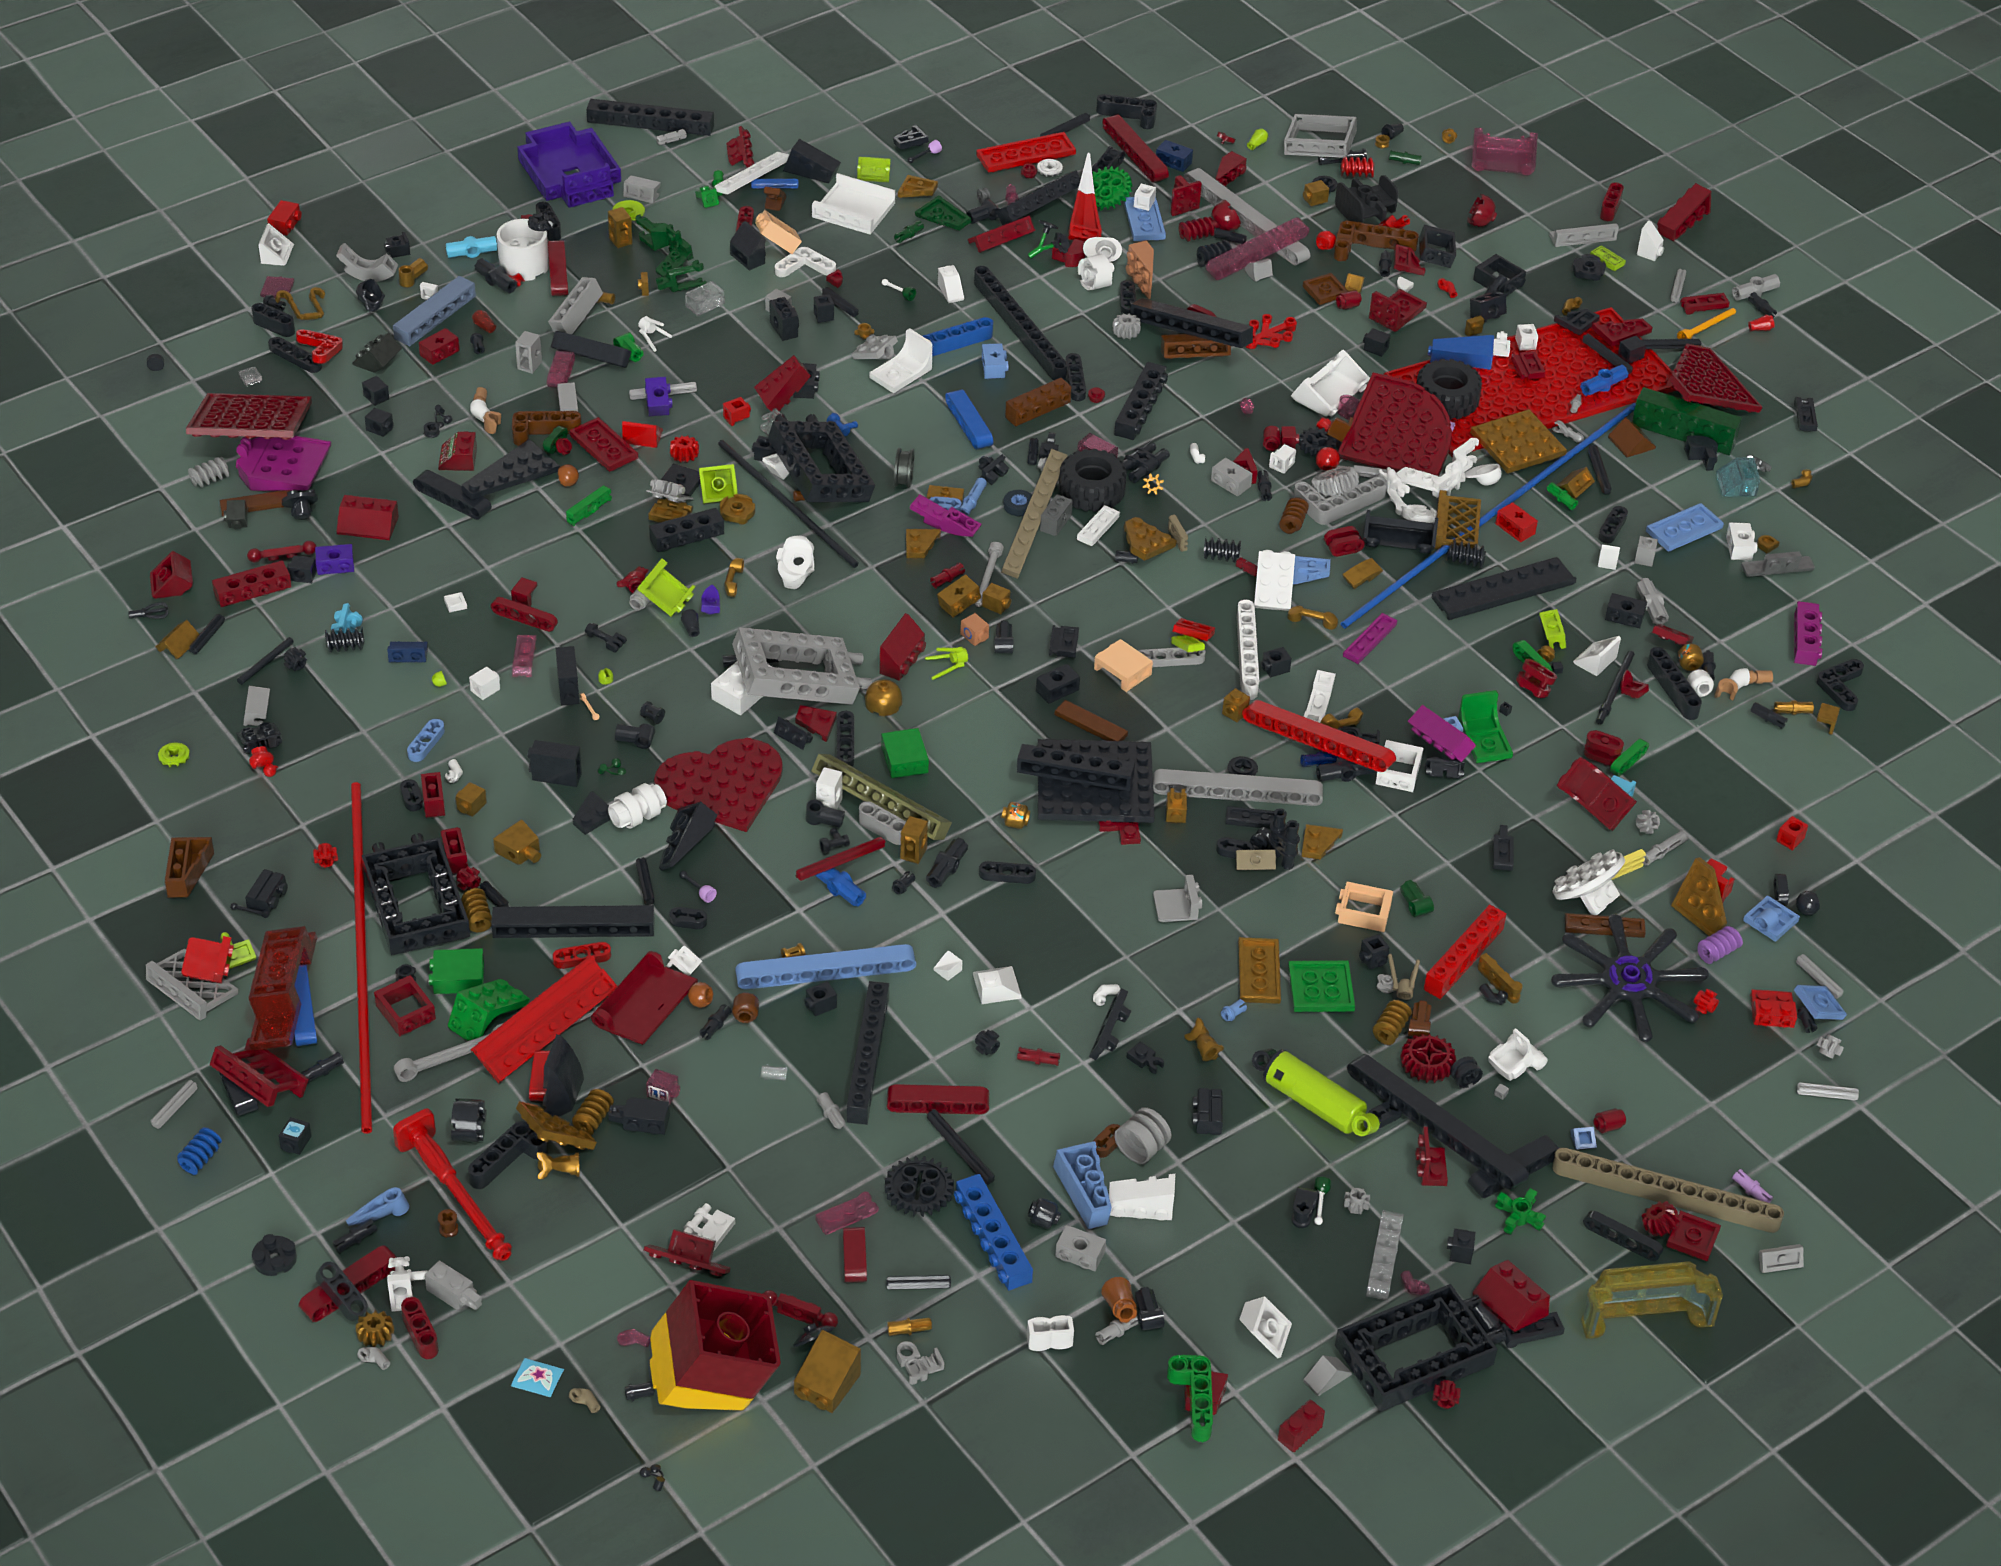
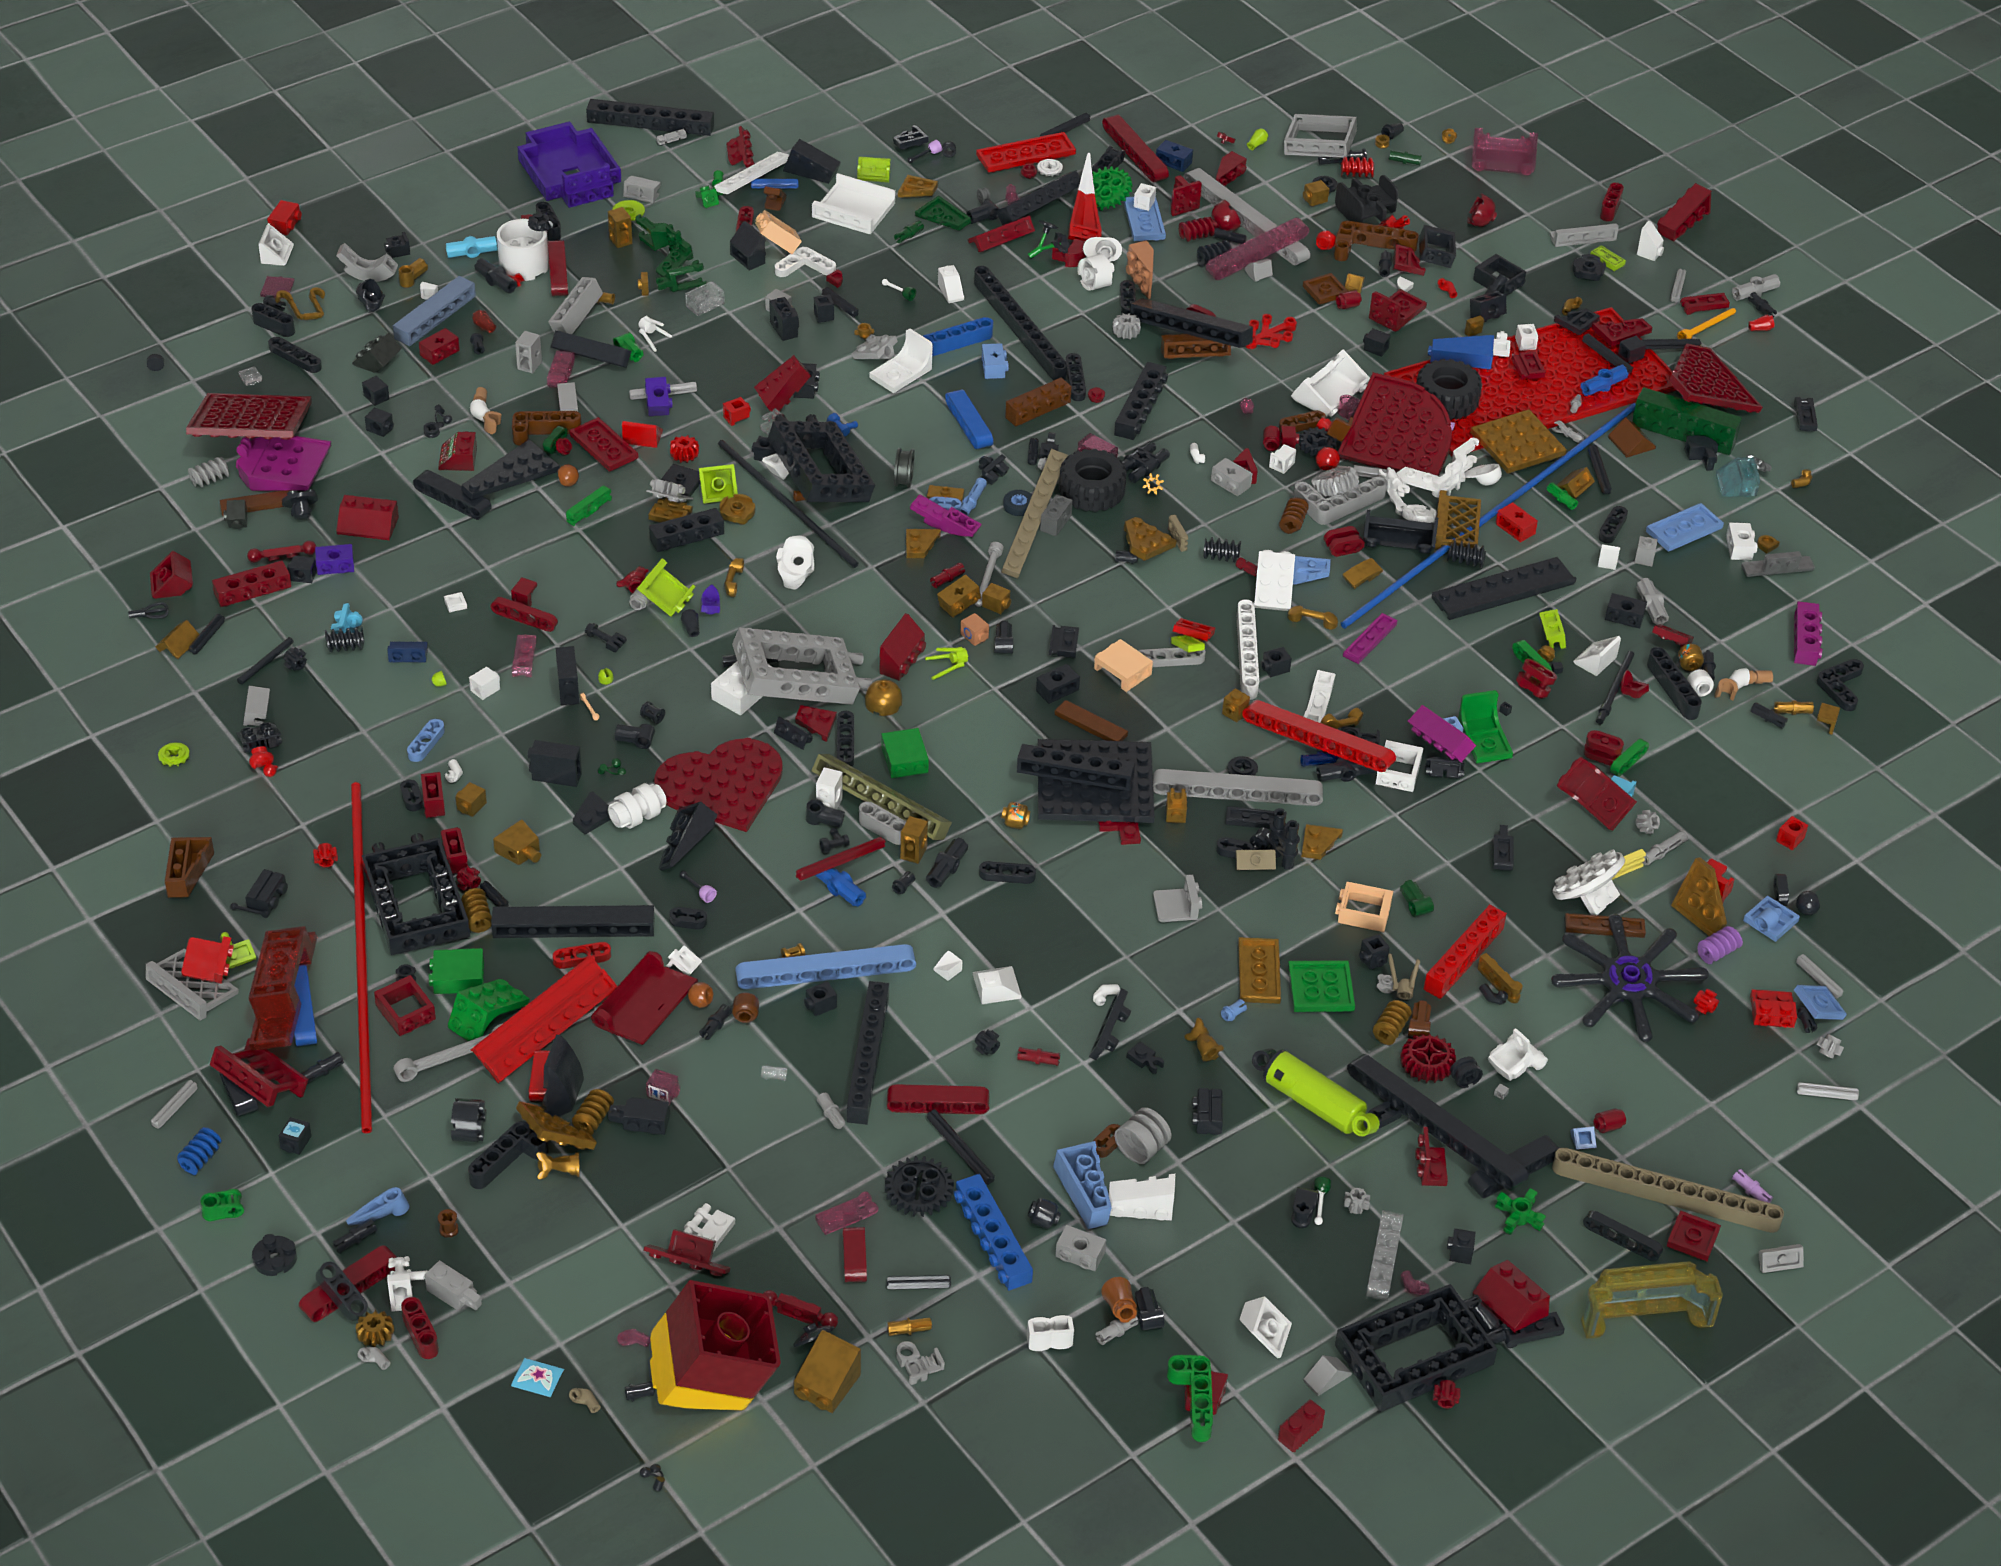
red beam [296,329,343,364] -> none
red piece [393,1108,512,1261] -> none
black axle [636,857,655,905] -> none
white plate [1077,505,1120,546] -> none
black beam [1096,94,1157,129] -> none
black pin [1257,470,1272,501] -> none
dark red gear [1641,1201,1680,1237] -> none
none -> green piece [200,1189,244,1221]
none -> black bush [942,141,956,158]
none -> reddish brown beam [1279,410,1326,432]

